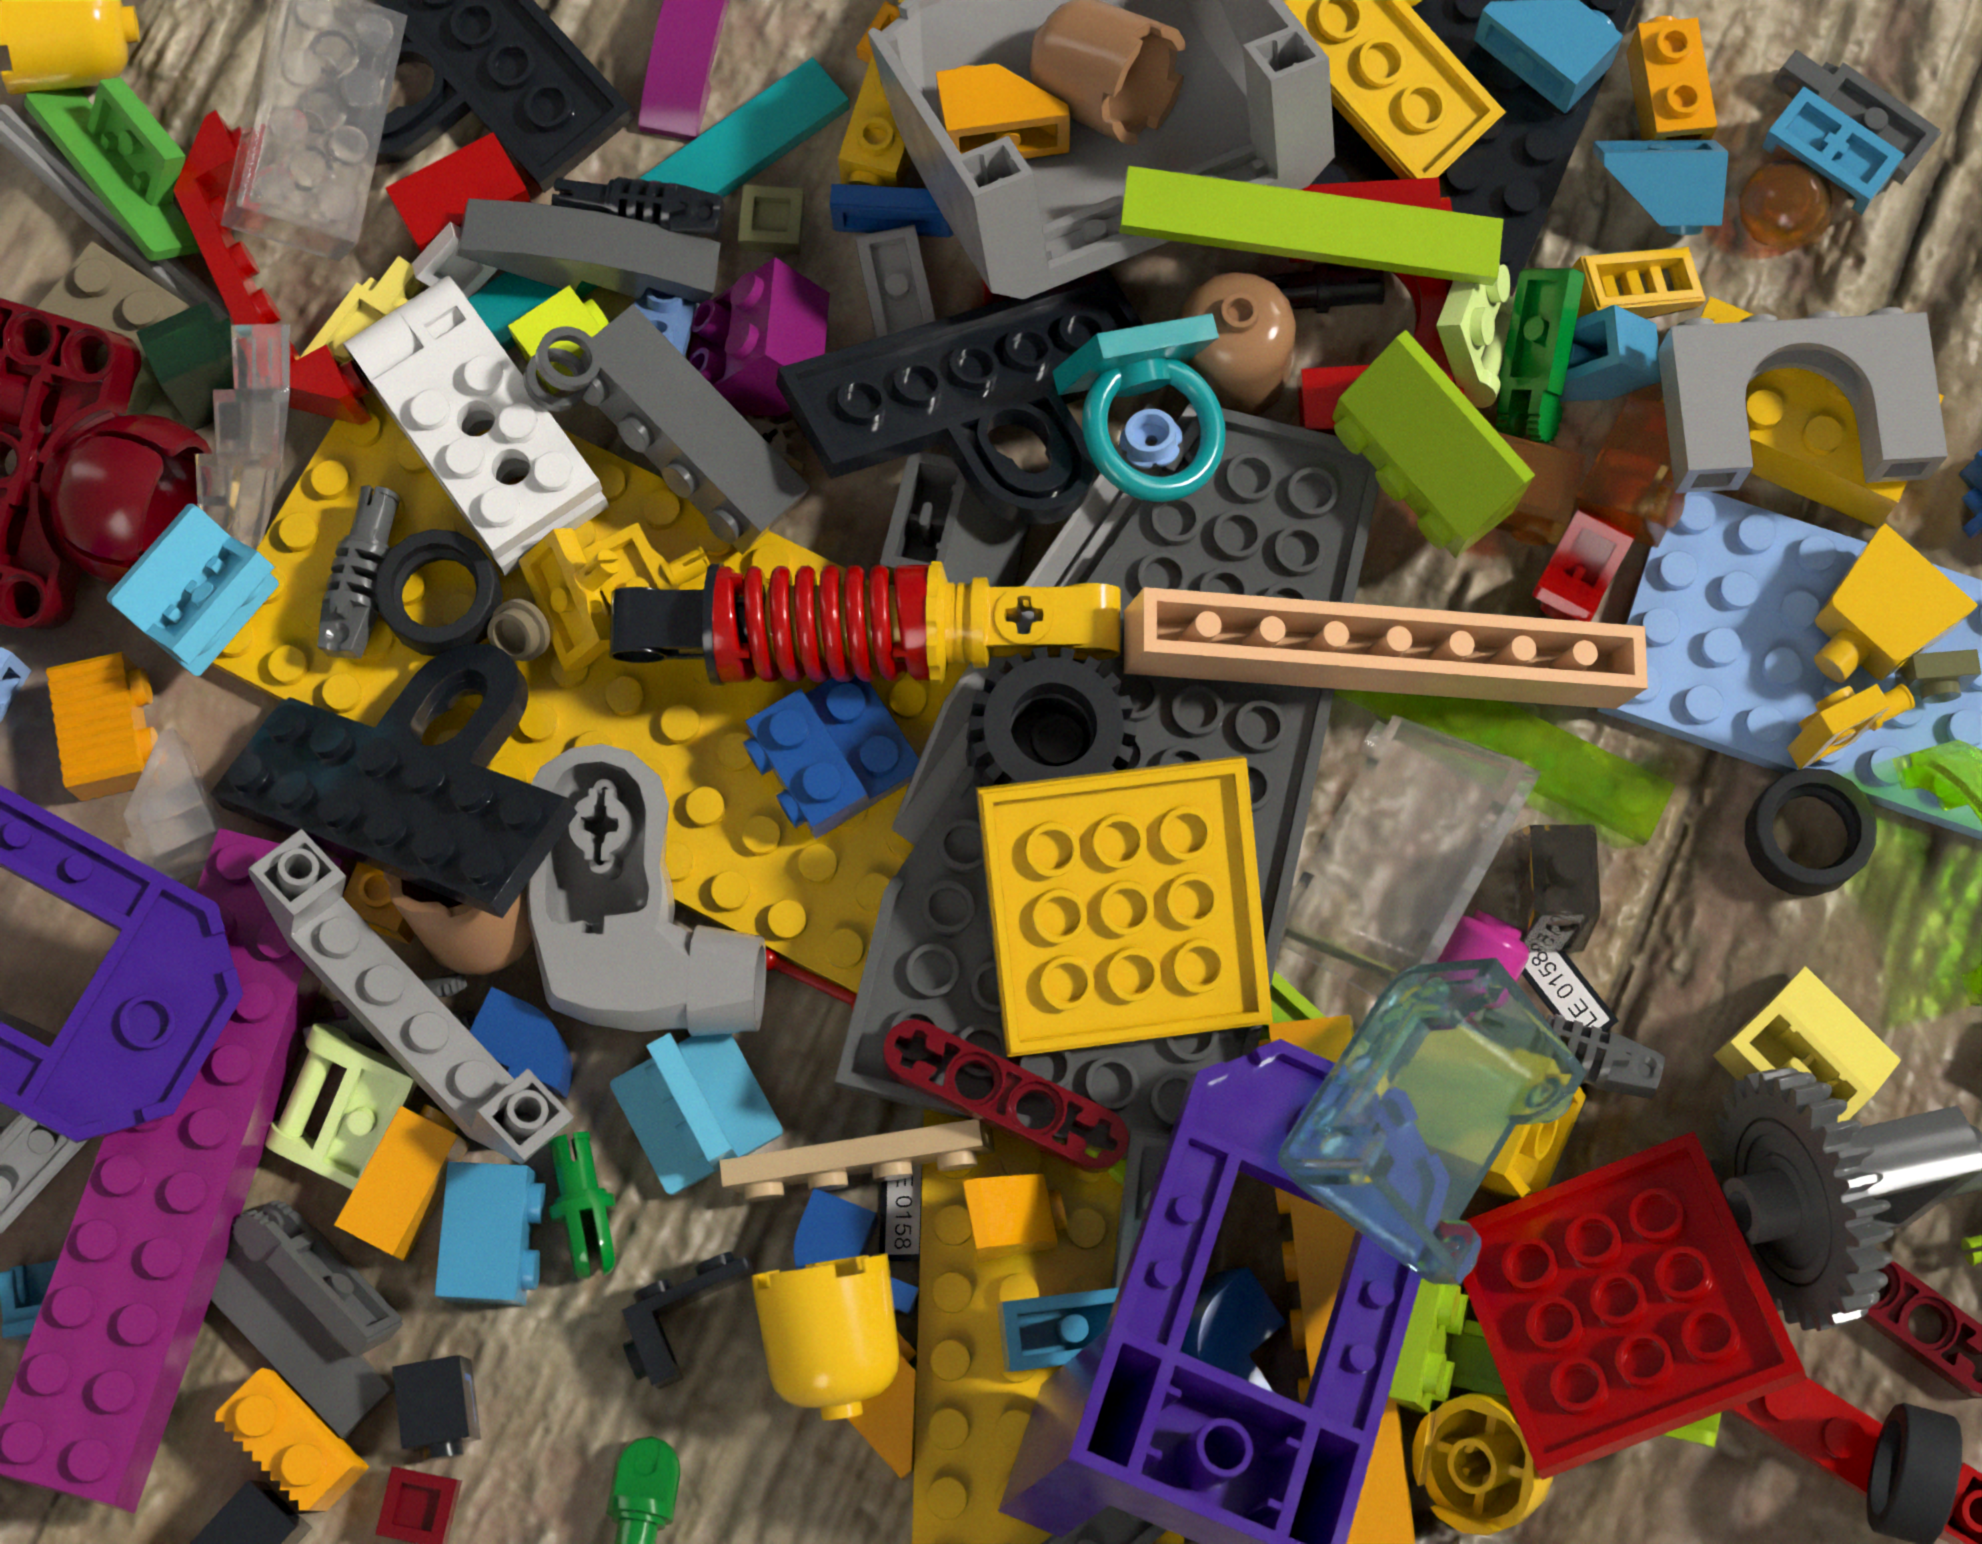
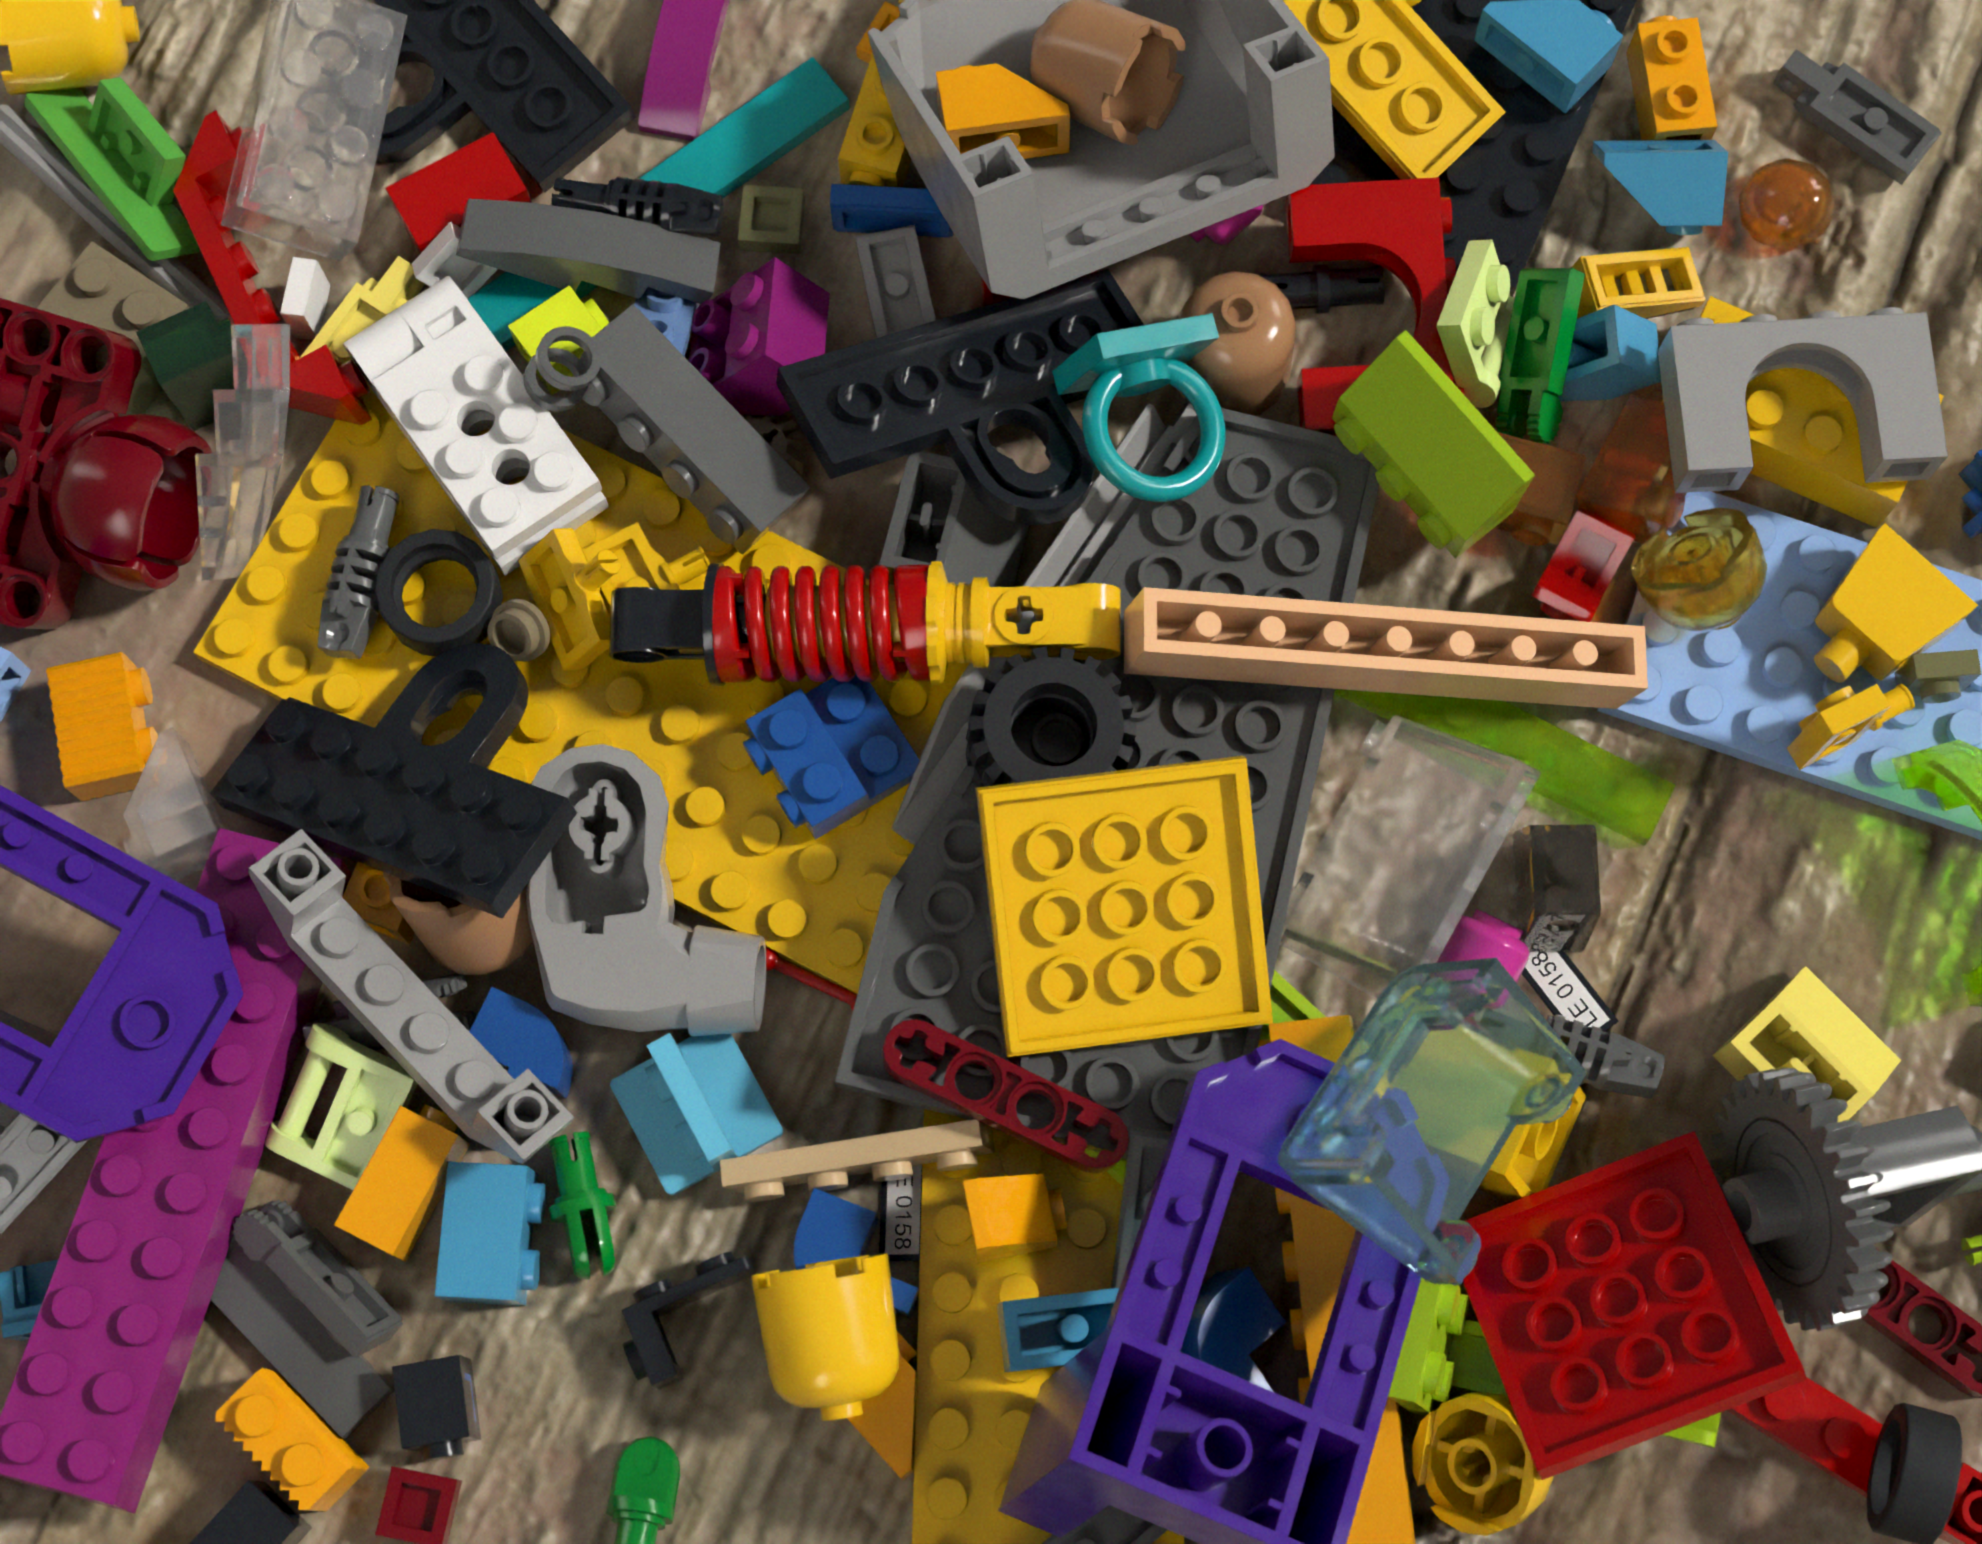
medium azure bracket [107,504,279,676] -> none
lime tile [1119,166,1504,286] -> none
light blue plate [1120,409,1182,469] -> none
black tyre [1744,768,1877,896] -> none
dark azure hinge [1762,86,1905,215] -> none
none -> white tile [280,257,331,340]
none -> clear yellow cylinder [1631,508,1768,631]

